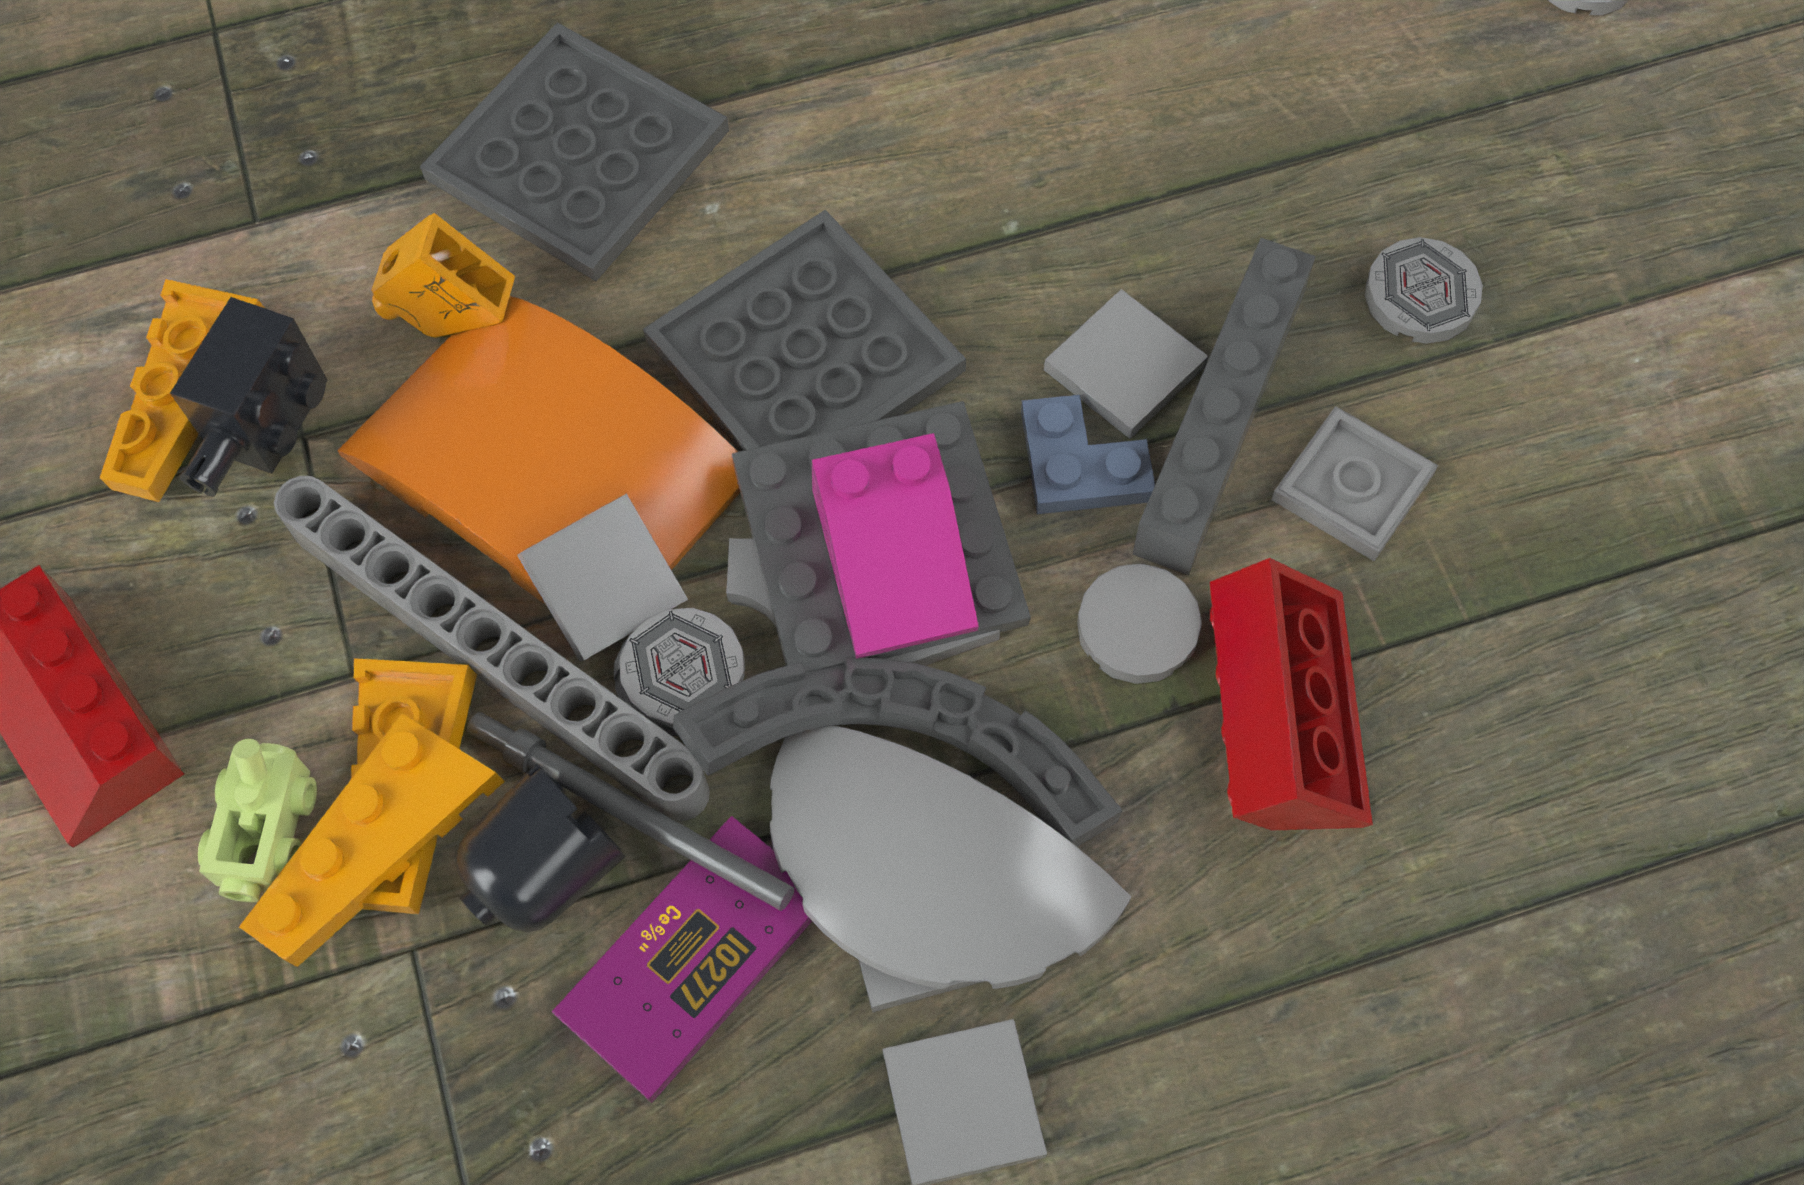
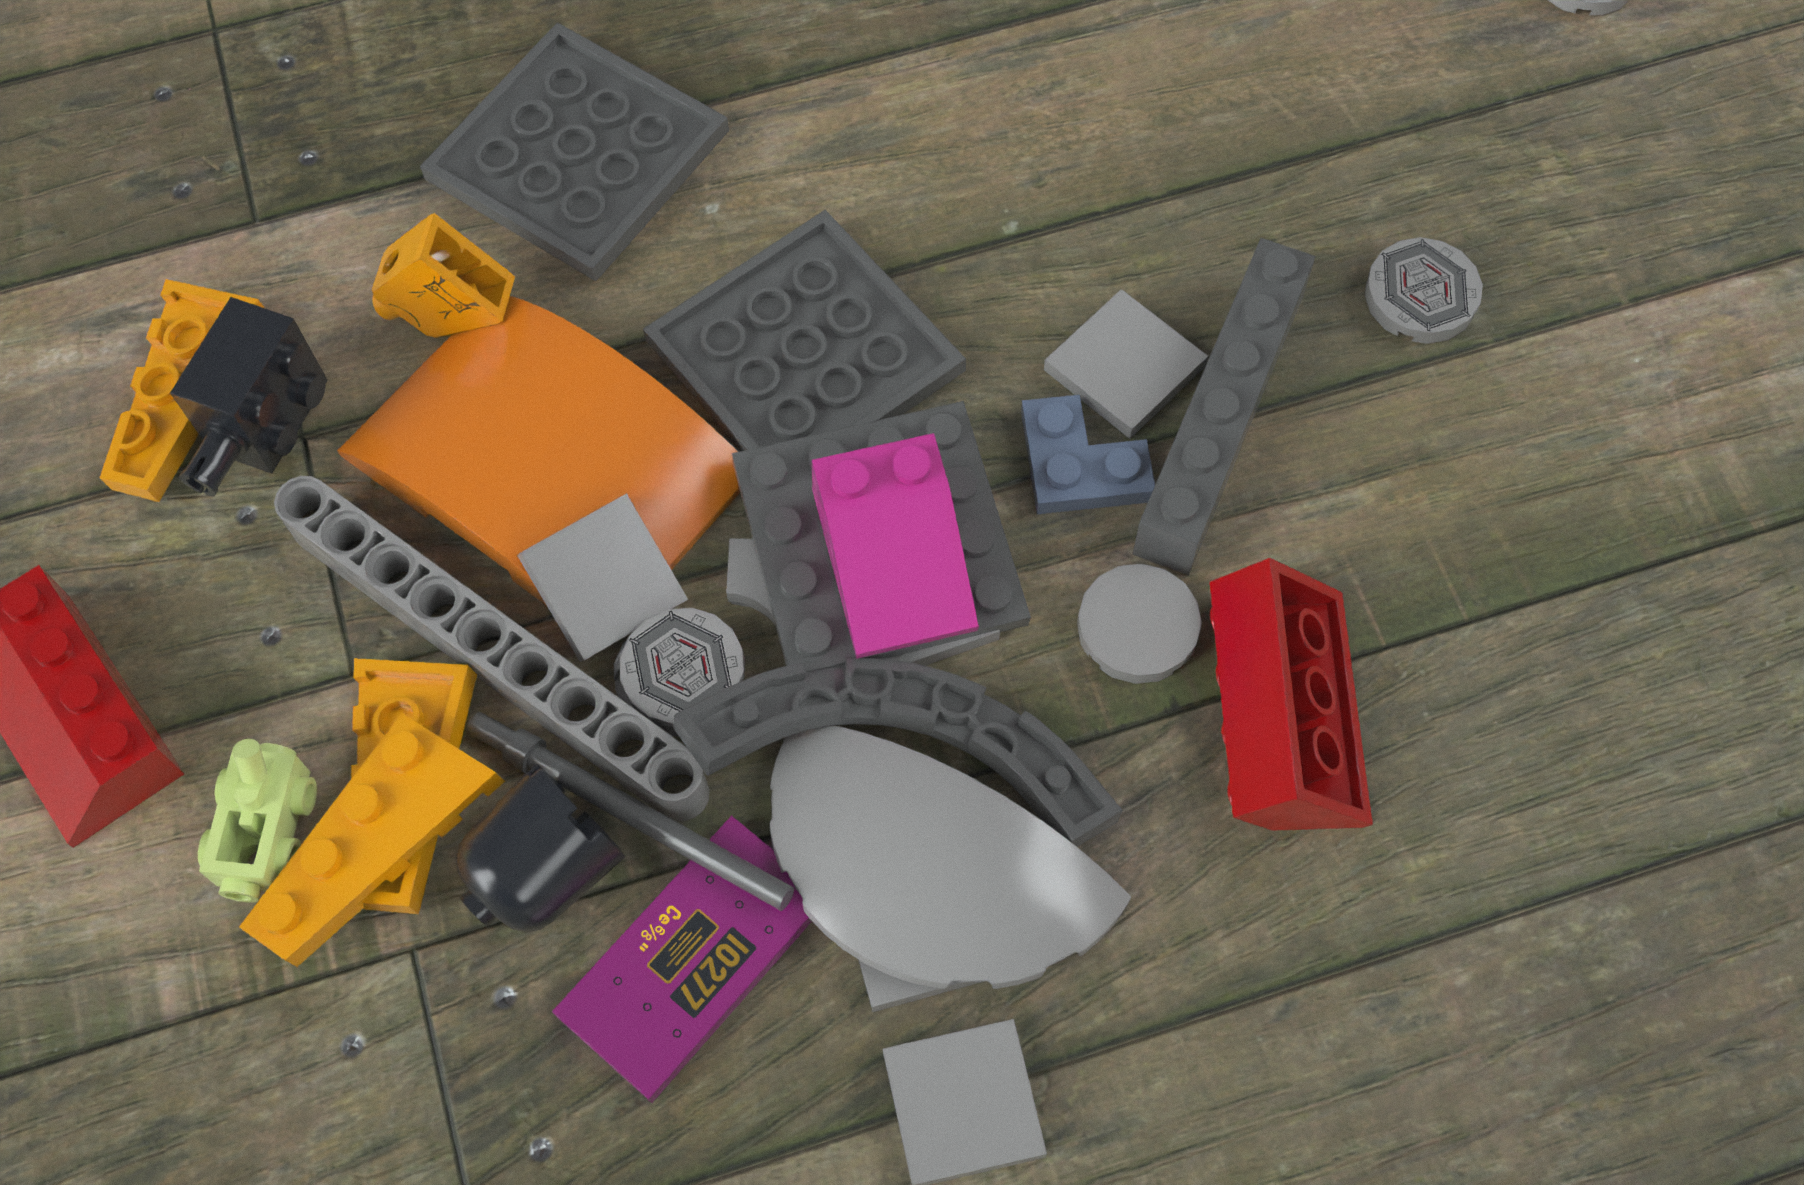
light grey tile [1271,406,1438,561] -> none

